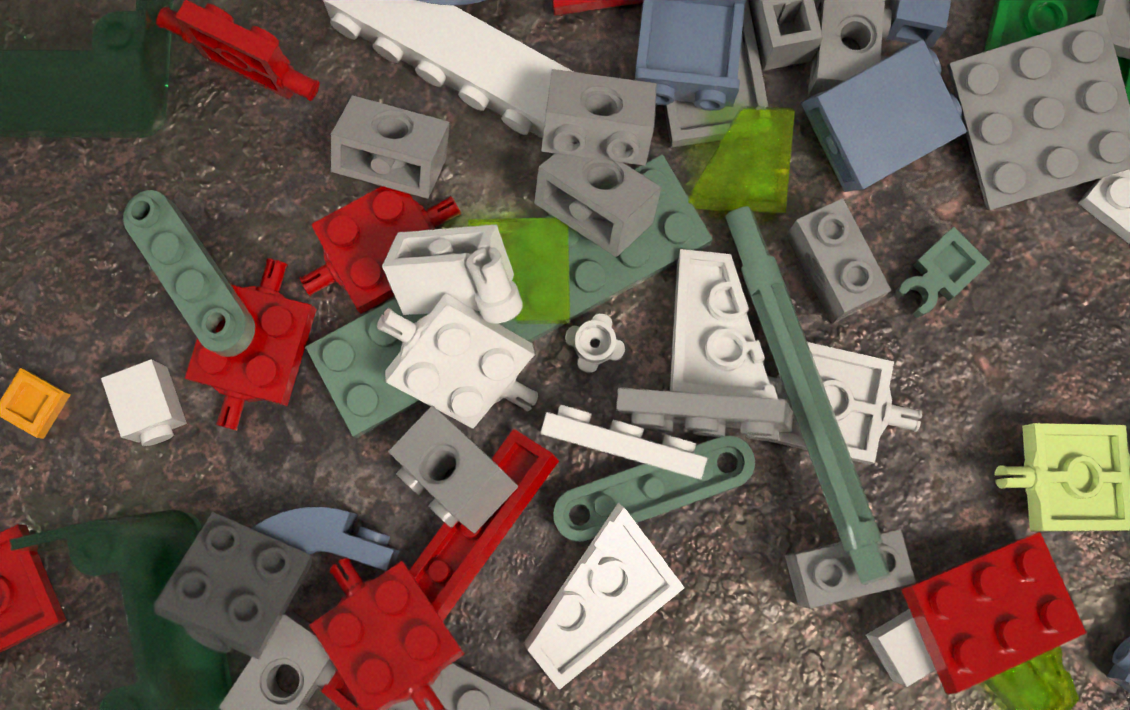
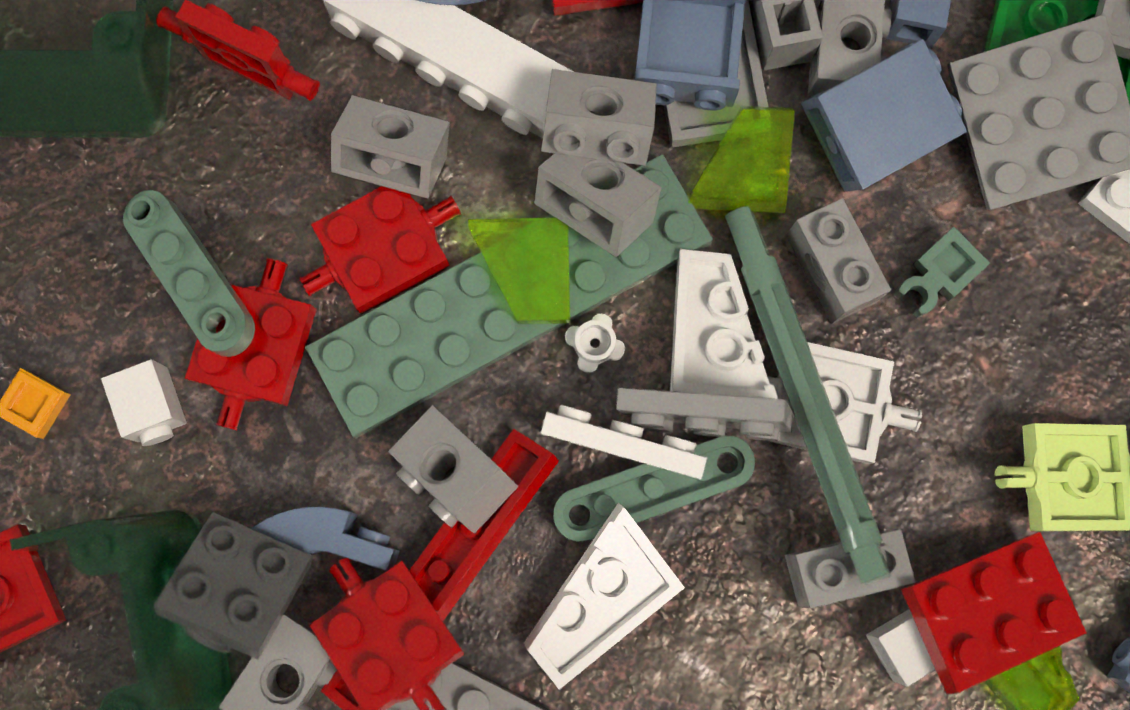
white plate [377,293,538,428] -> none
white hinge [382,224,523,324] -> none

